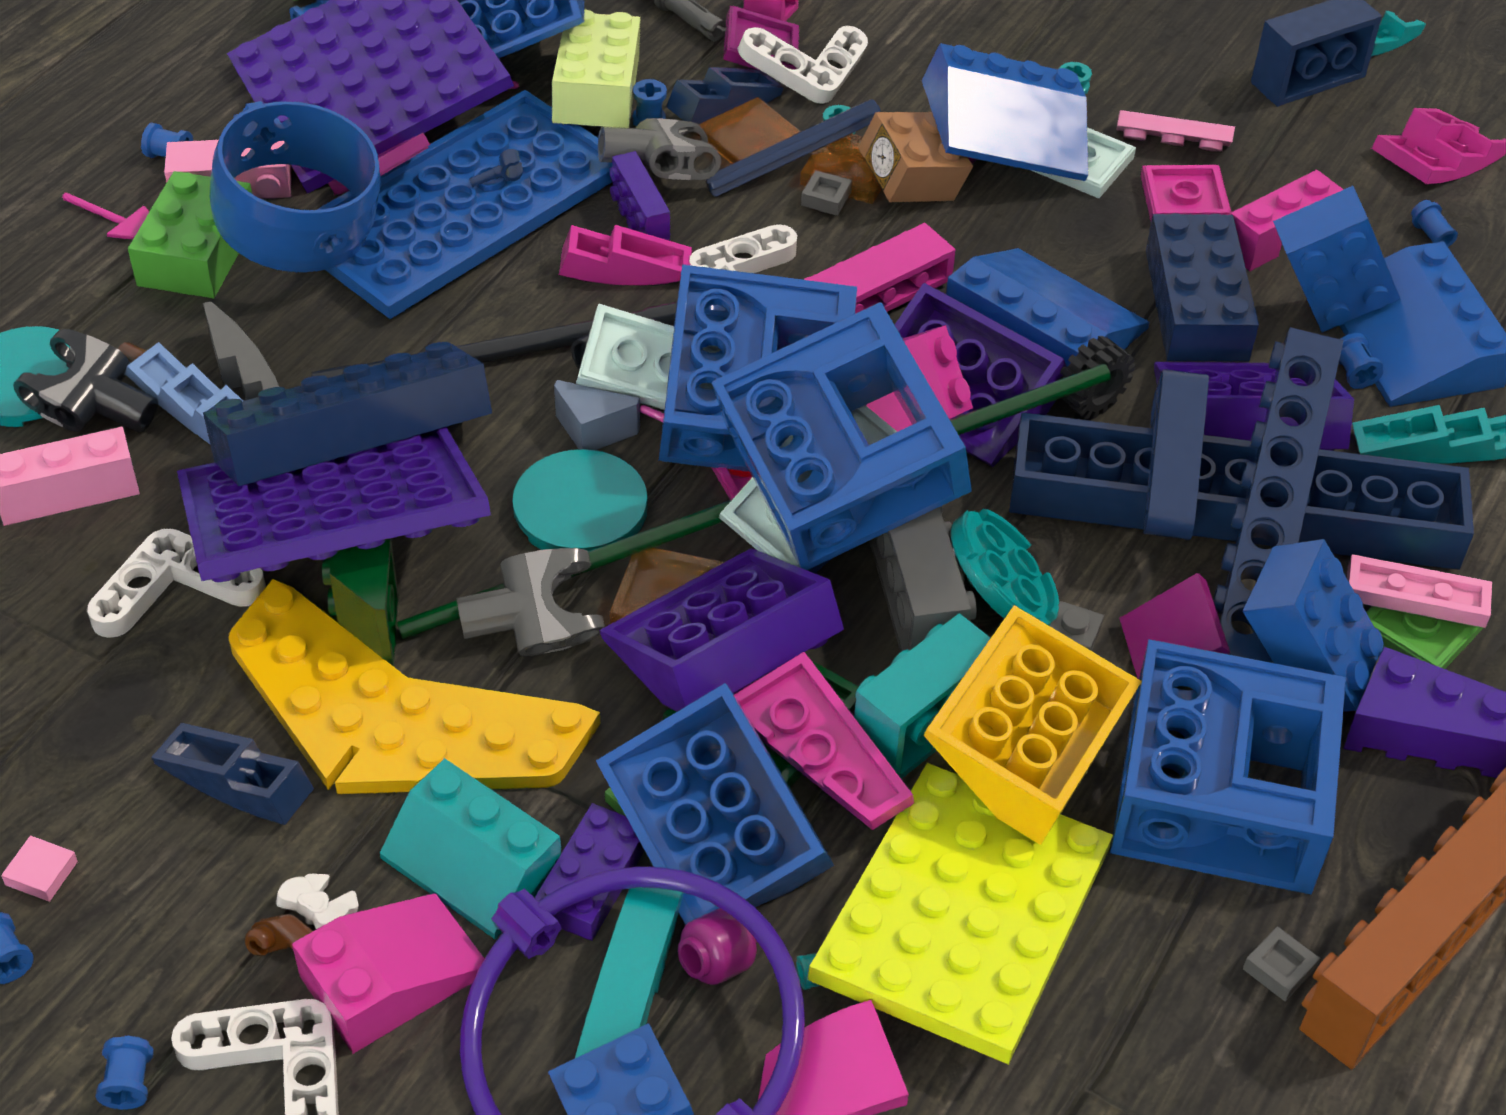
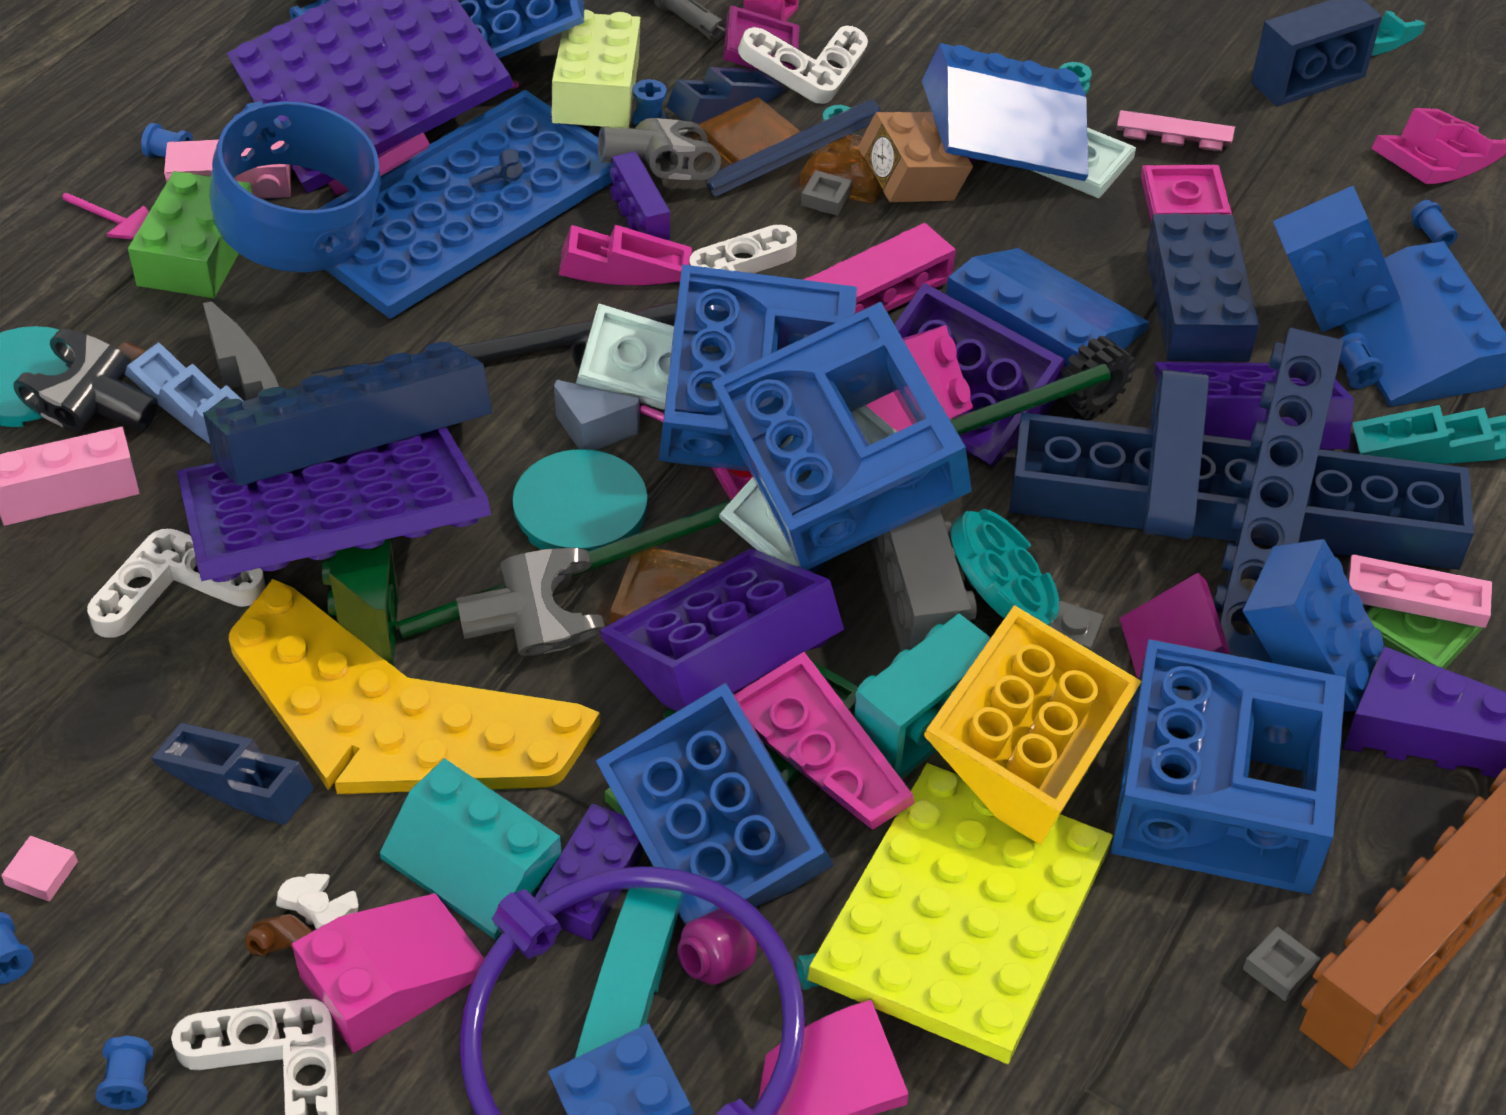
dark pink arch [1231,170,1344,271] -> none

